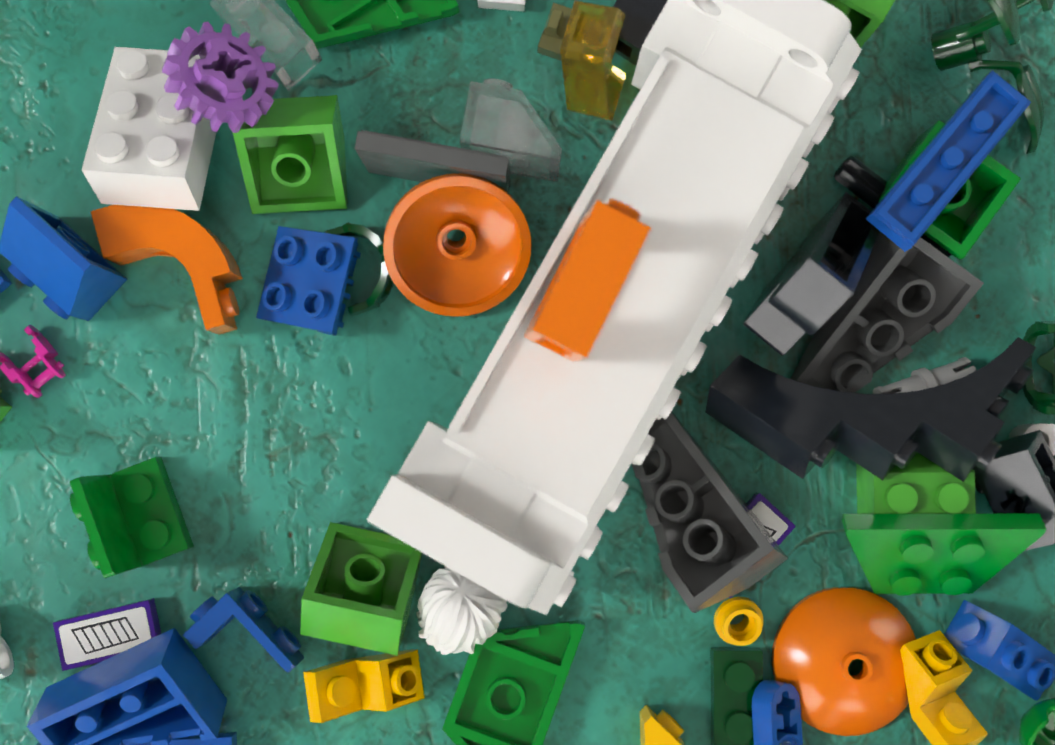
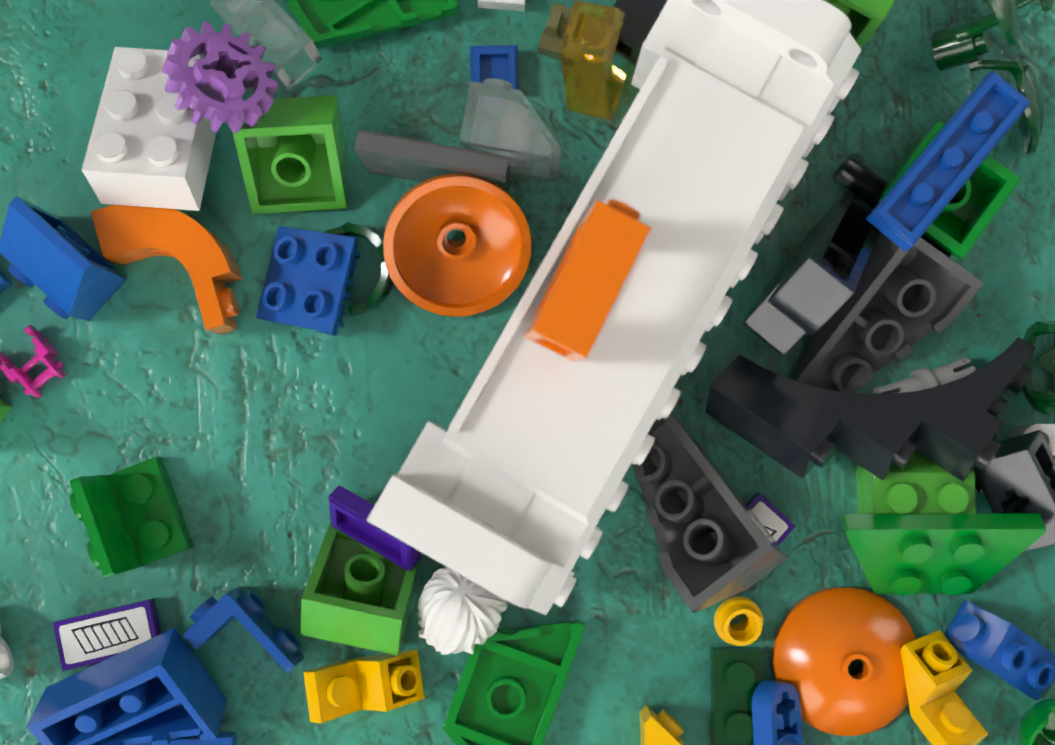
none -> dark purple tile [328,485,421,571]
none -> blue tile [470,45,519,98]

